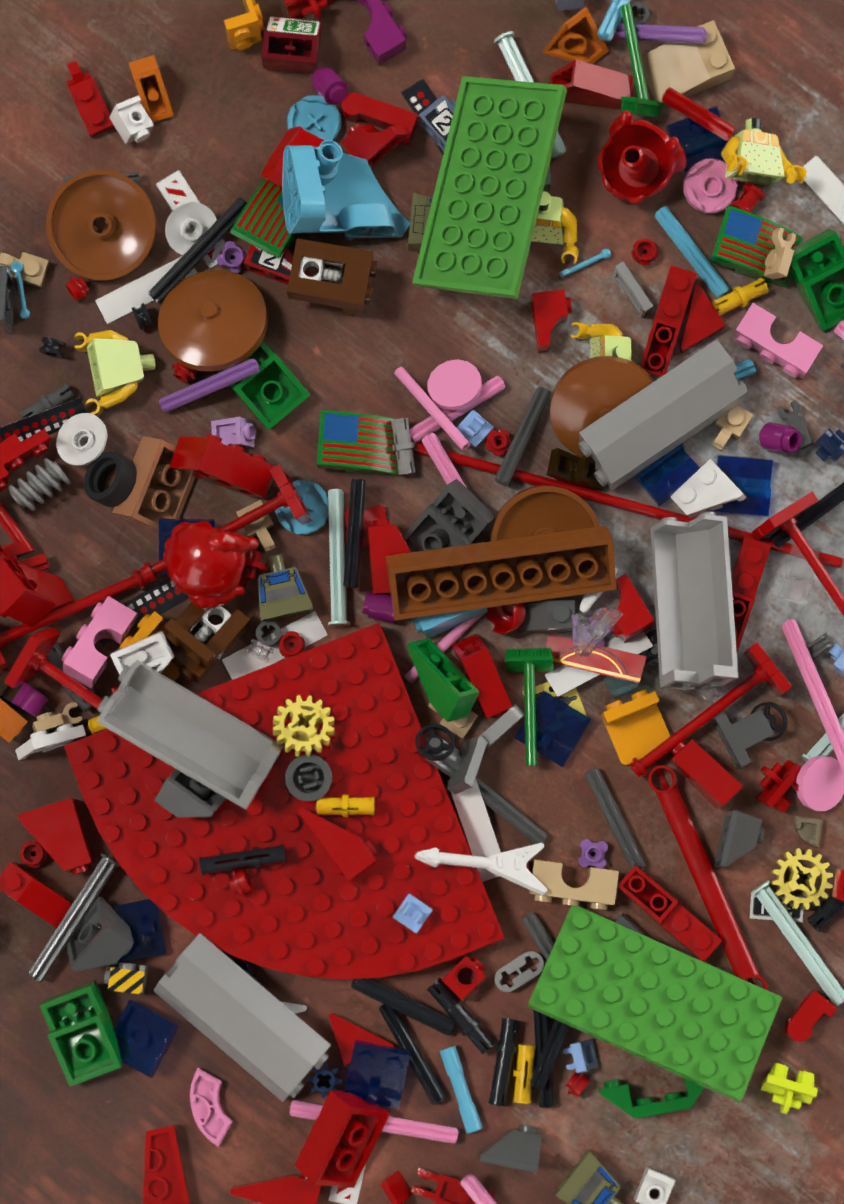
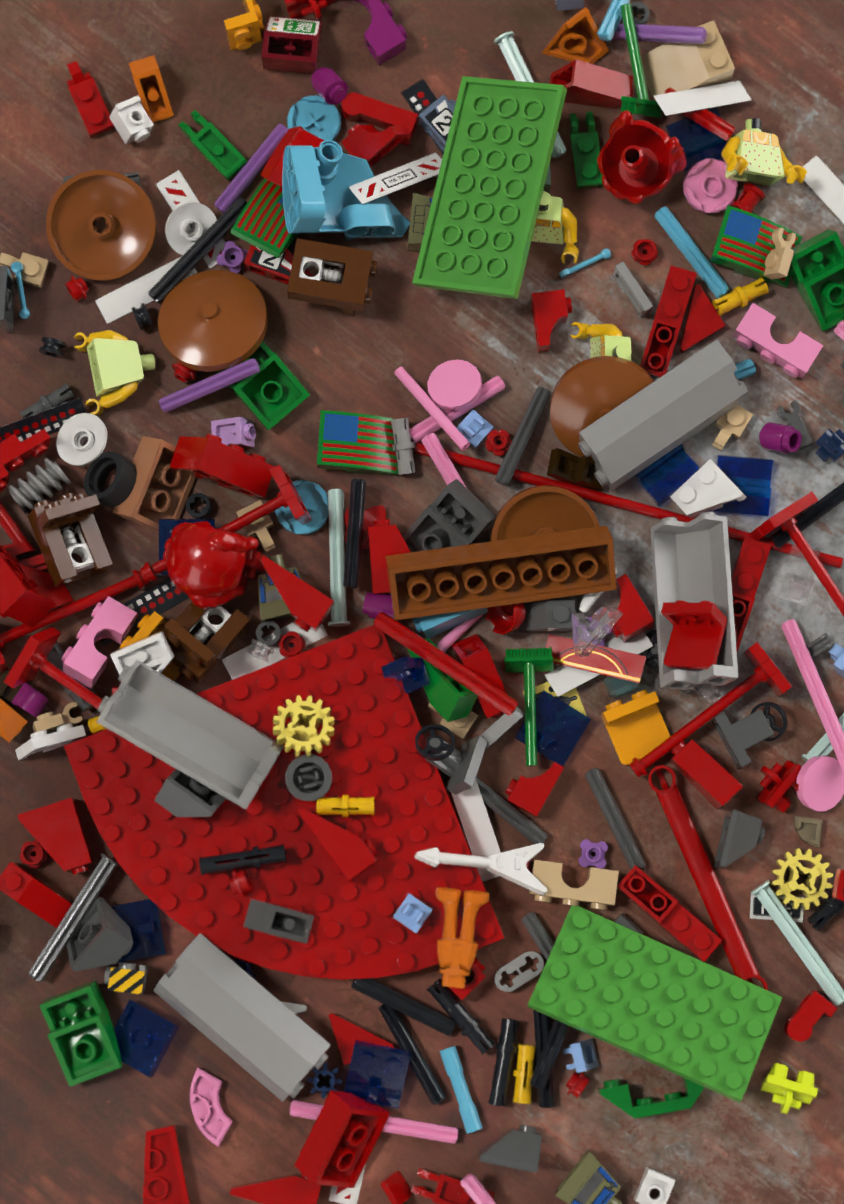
none -> reddish brown brick [28,492,113,588]
none -> green hinge [178,110,247,181]
none -> black bush [186,493,212,520]
none -> medium lavender axle [214,124,288,213]
none -> dark grey slope [243,899,314,944]
none -> red slope [260,555,335,632]
none -> white sticker [348,153,442,204]
none -> red axle [374,612,518,716]
none -> clear blue bracket [381,657,430,693]
none -> orange piece [435,887,489,988]
none -> red arch [505,762,564,818]
none -> green hinge [569,111,603,189]
none -> white sticker [654,81,752,116]
none -> red bracket [661,600,728,669]

